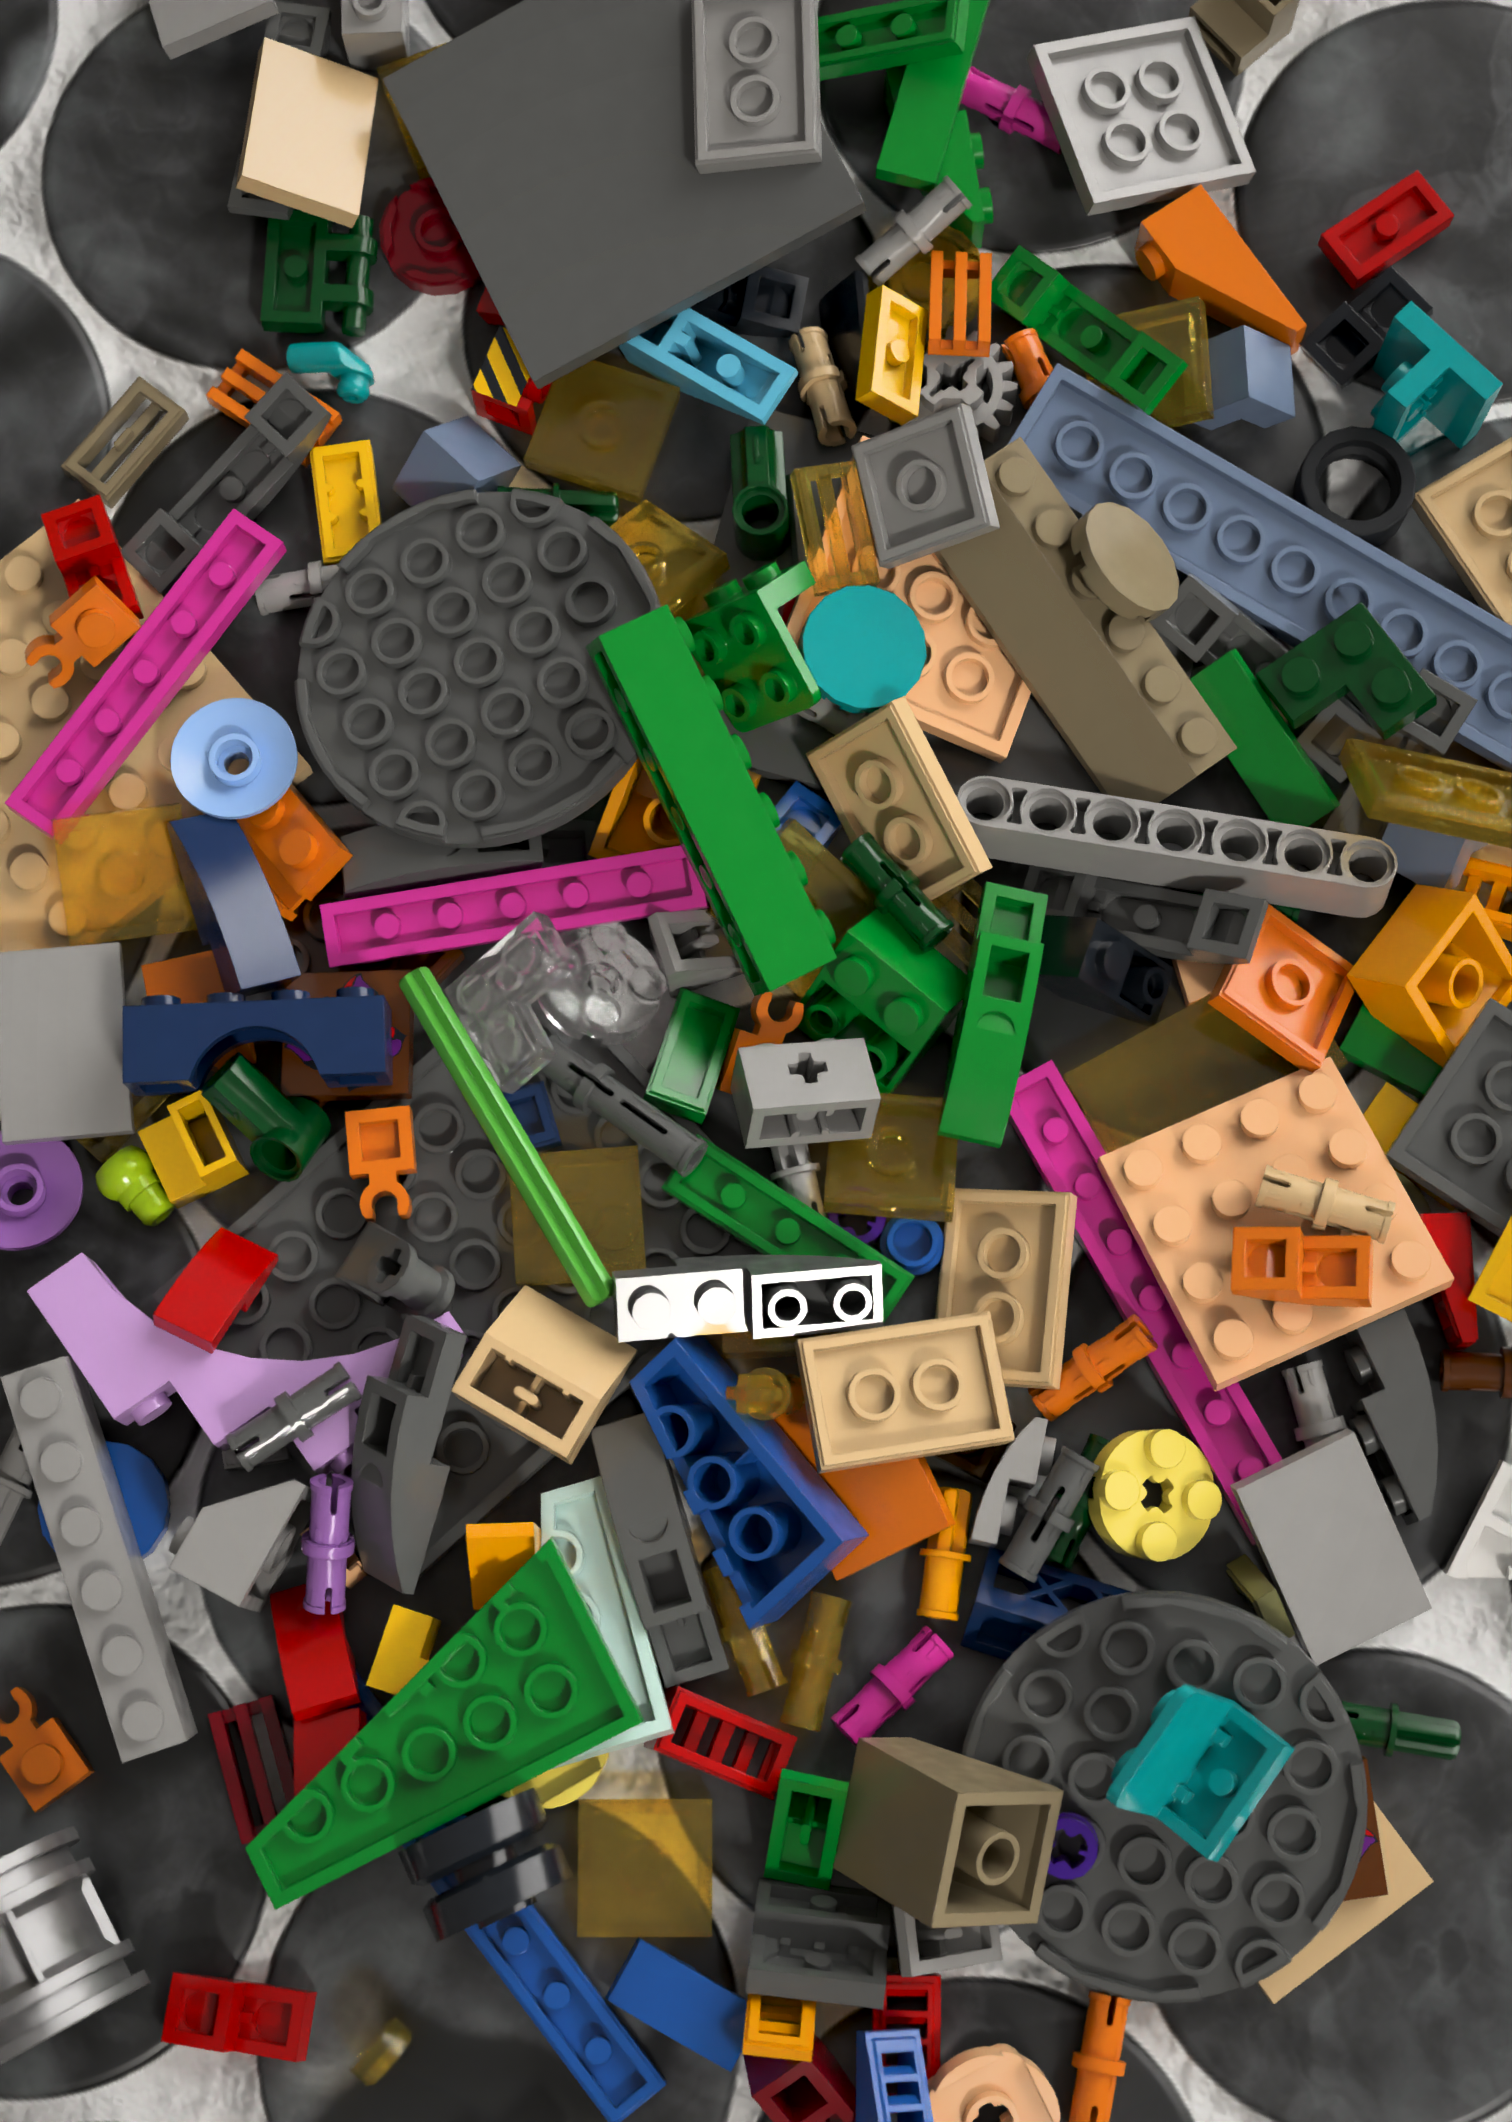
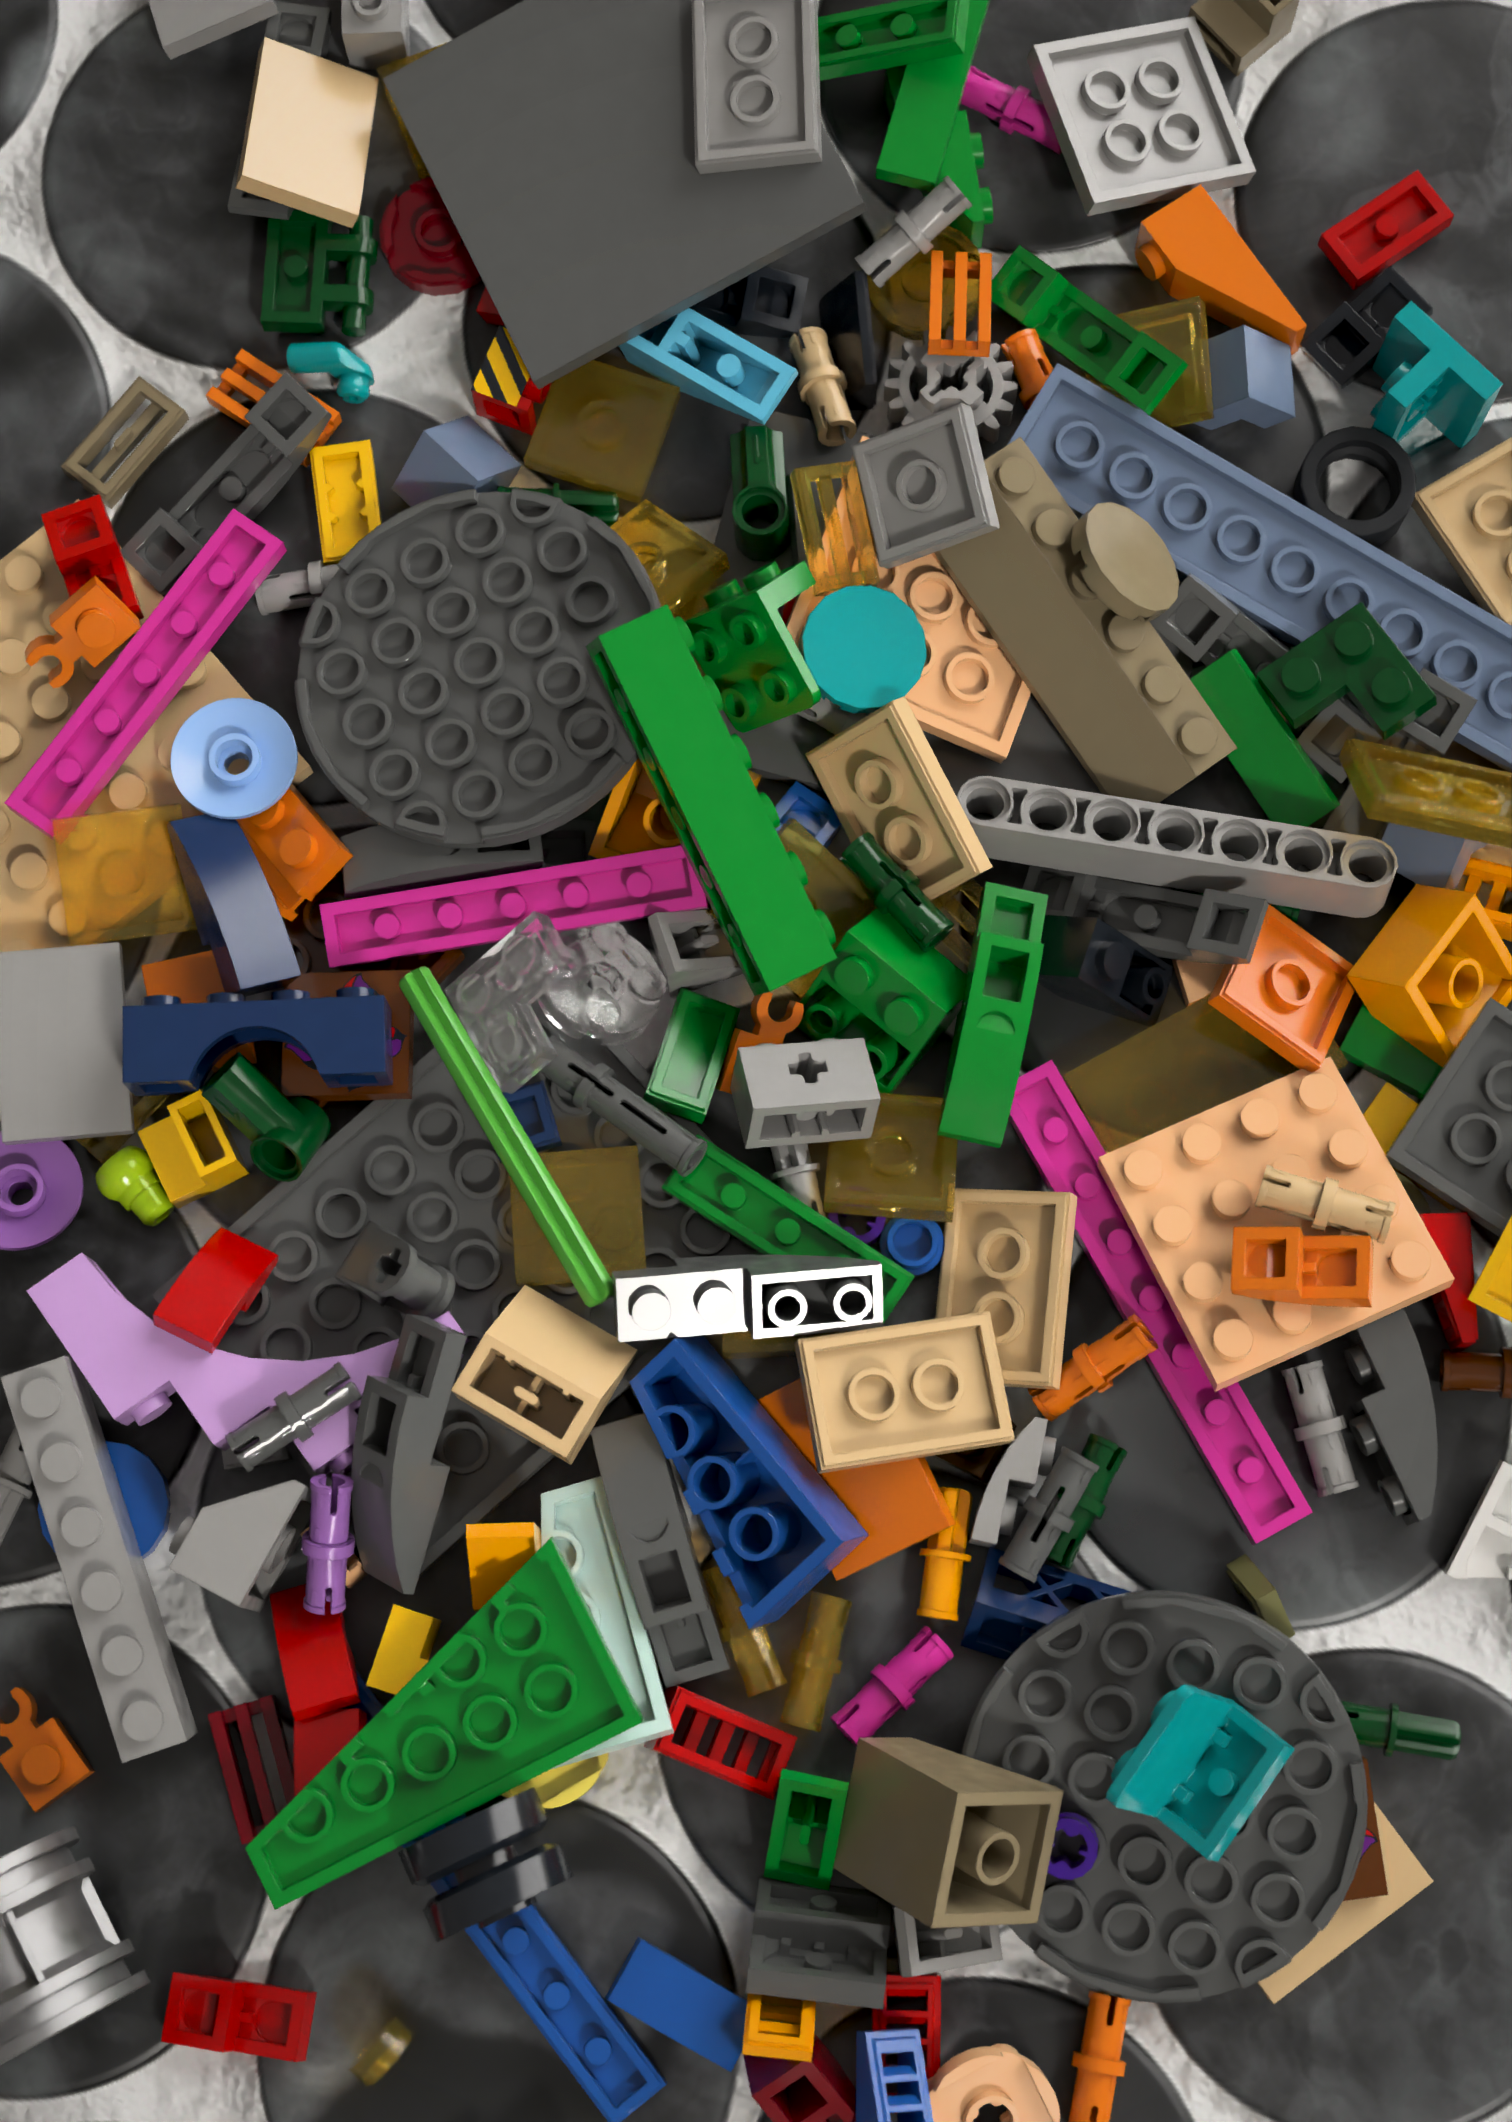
orange plate [345,1105,417,1223] -> none
clear yellow tile [577,1799,713,1937] -> none
clear yellow axle [725,1367,805,1421] -> none
yellow plate [855,285,928,425] -> none
light yellow plate [1088,1429,1222,1562] -> none
light grey tile [1230,1428,1432,1666] -> none

